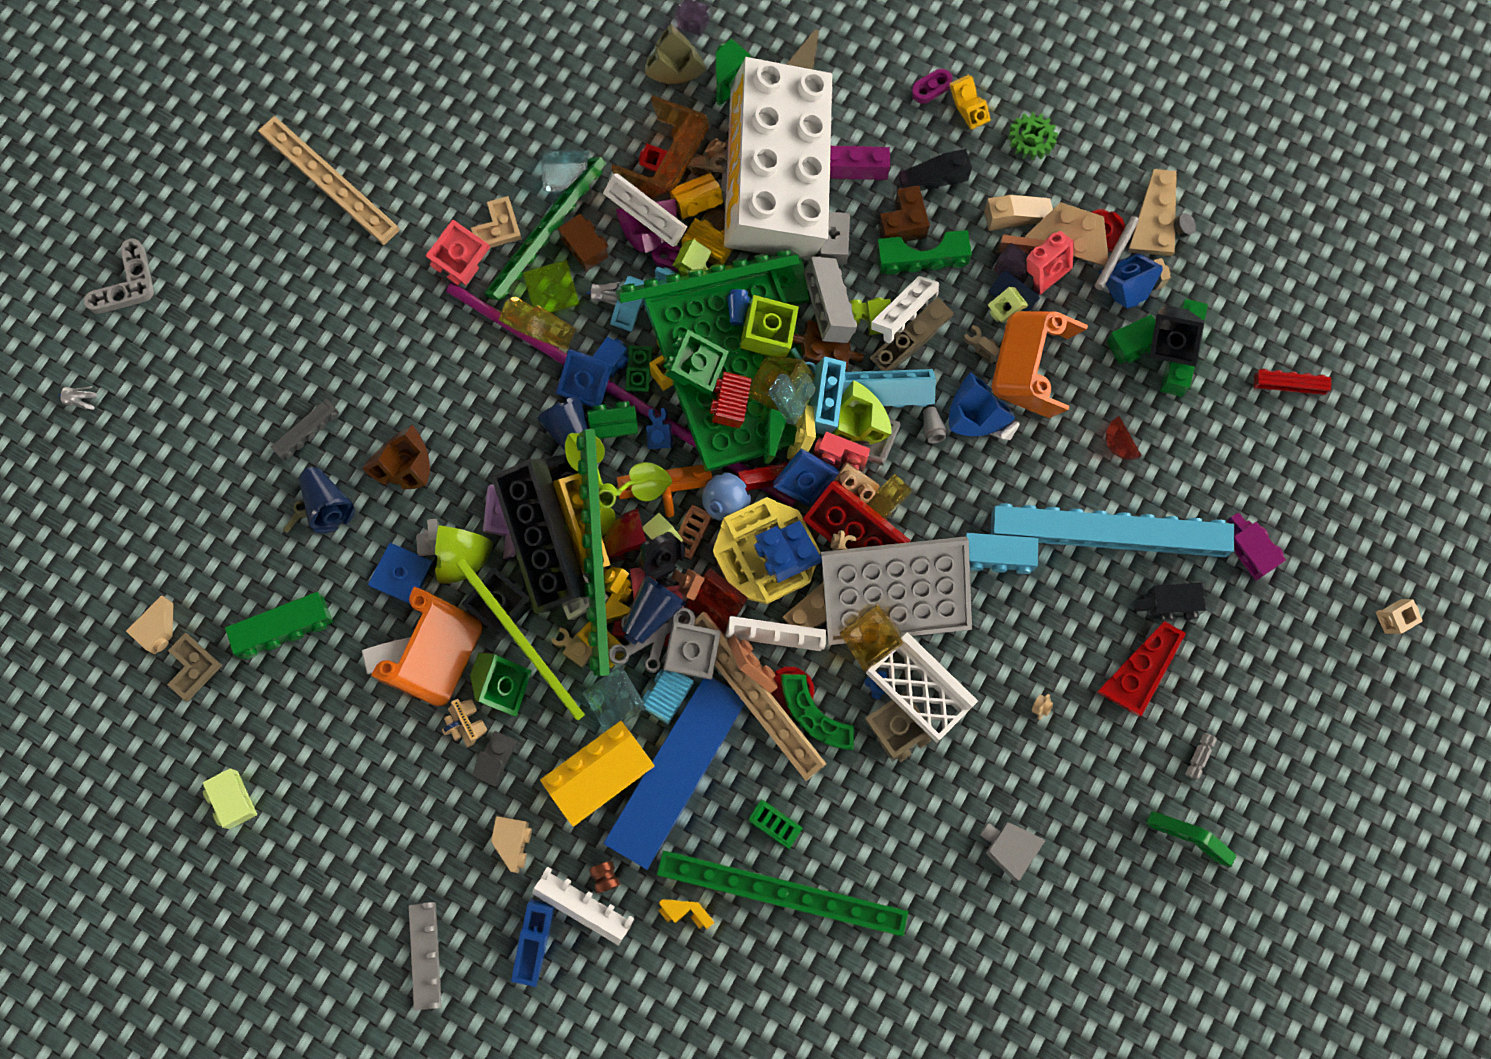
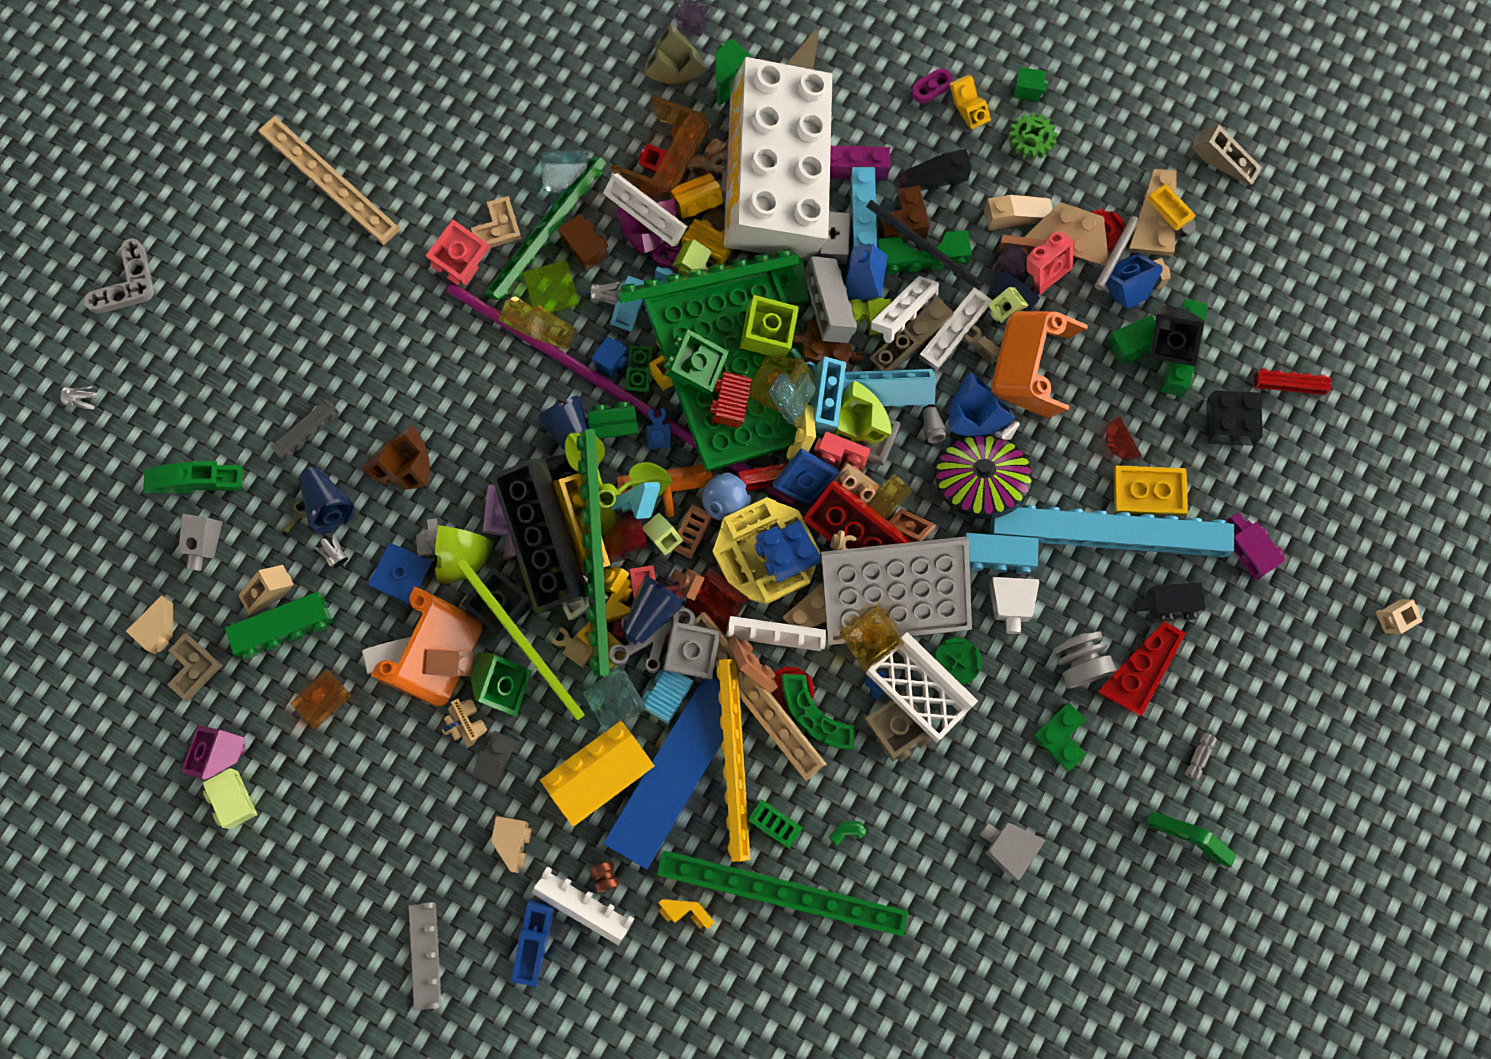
blue plate [556,349,613,407] -> none
black plate [639,532,685,579] -> none
blue cone [727,289,750,325] -> none
green slope [764,409,788,464] -> none
tan plate [1032,694,1053,720] -> none
none -> green slope [143,461,243,494]
none -> light grey torso [178,514,223,571]
none -> magenta slope [181,725,246,780]
none -> tan slope [238,565,294,615]
none -> clear orange plate [290,669,353,730]
none -> flat silver piece [314,533,348,569]
none -> nougat slope [424,649,476,677]
none -> medium azure slope [611,482,660,519]
none -> yellow plate [717,659,750,862]
none -> green arm [828,821,866,846]
none -> blue slope [844,244,887,301]
none -> medium azure brick [850,167,877,249]
none -> black bar [866,200,981,288]
none -> nougat slope [888,509,936,543]
none -> white plate [919,288,993,371]
none -> green tile [933,637,982,686]
none -> dish [936,435,1032,519]
none -> white torso [989,577,1039,634]
none -> green brick [1013,67,1048,102]
none -> green plate [1033,702,1087,772]
none -> light grey wheel [1053,631,1117,689]
none -> yellow plate [1114,466,1188,516]
none -> yellow plate [1147,184,1195,231]
none -> dark tan slope [1191,125,1262,186]
none -> black brick [1206,390,1263,446]

